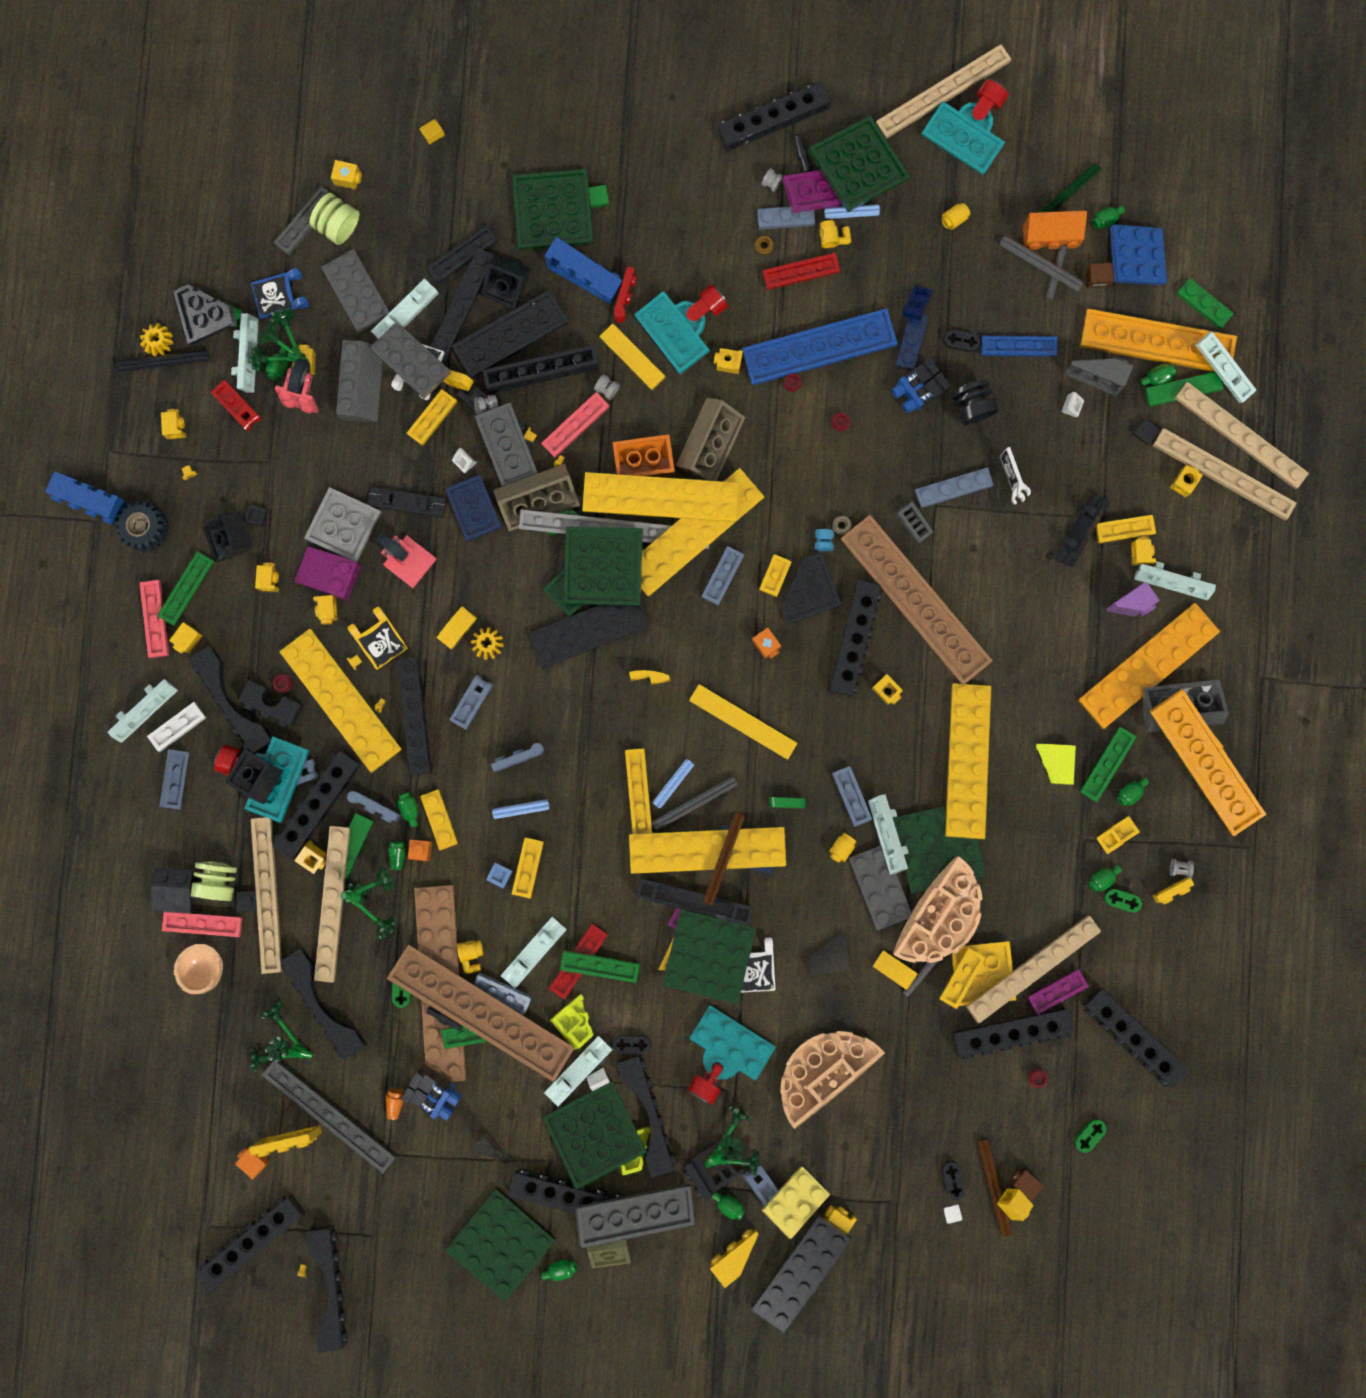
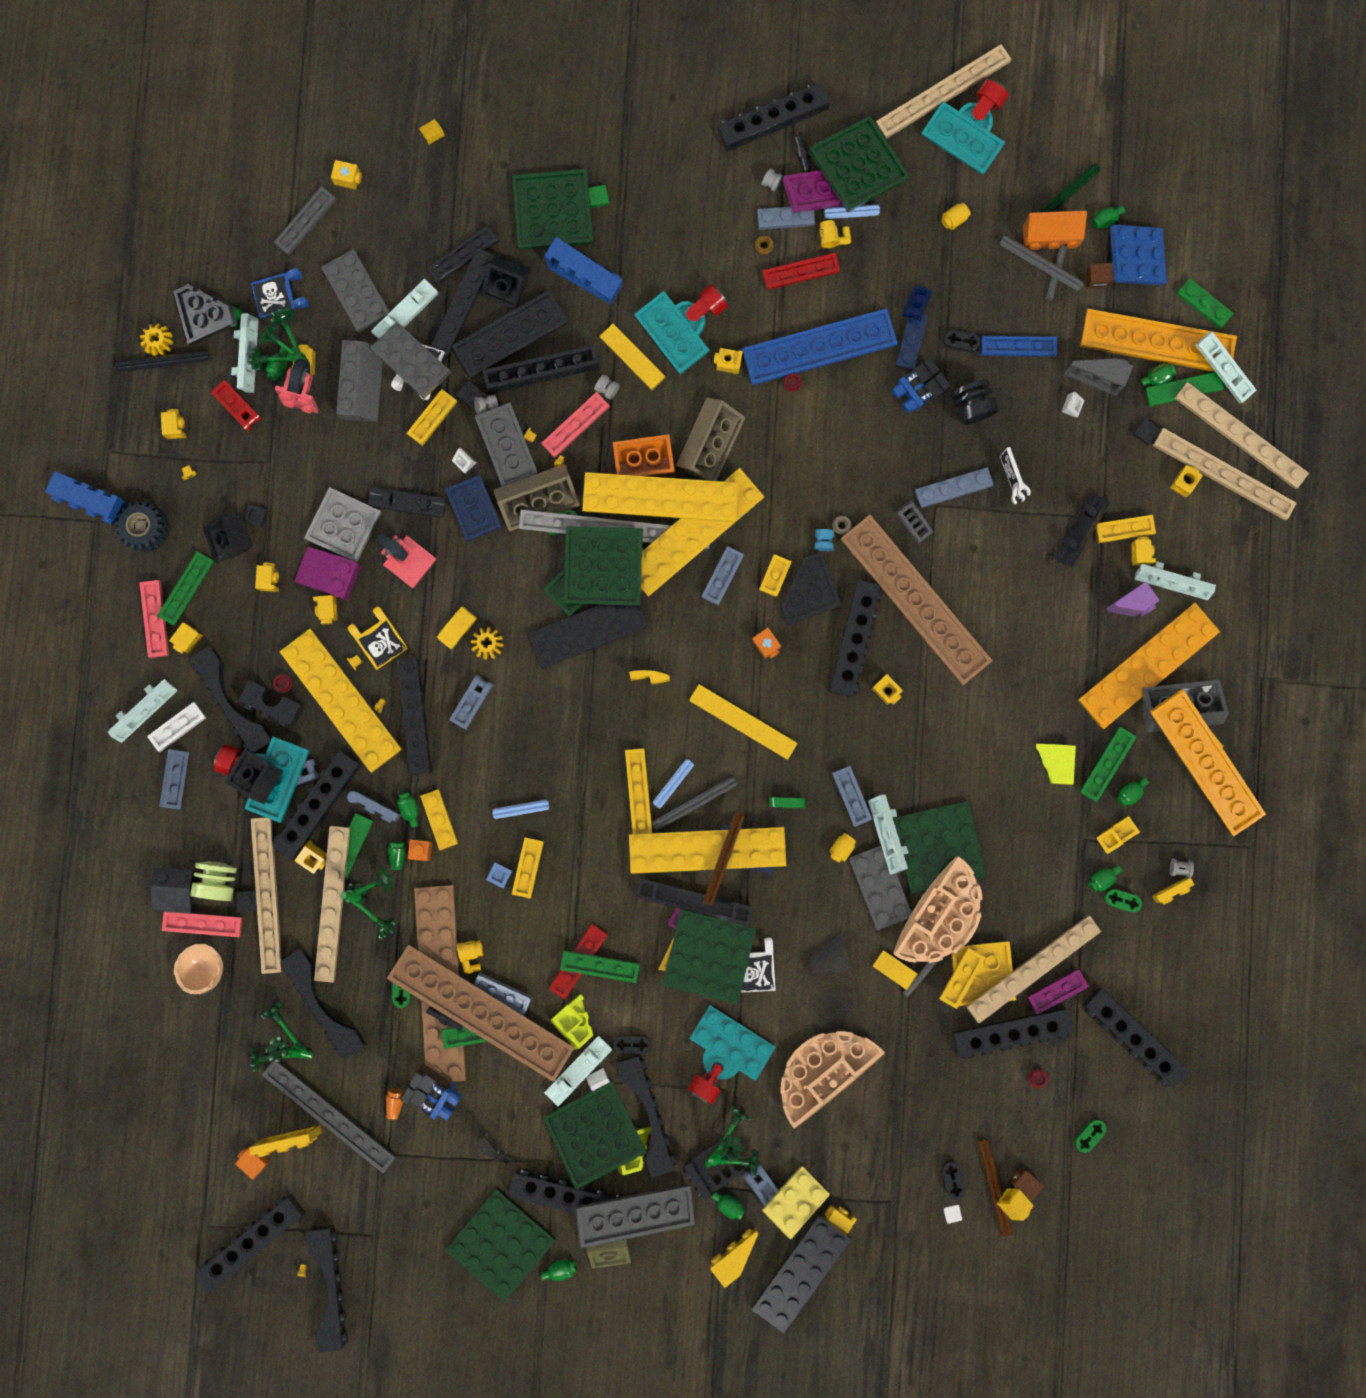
yellowish green wheel [309,193,360,245] -> none
yellow beam [443,370,473,391] -> none
sand blue plate [491,743,544,772] -> none
light aqua hinge [501,917,567,988] -> none
red plate [614,266,637,323] -> none
dark red plate [831,412,850,432] -> none
yellow plate [945,683,991,839] -> none

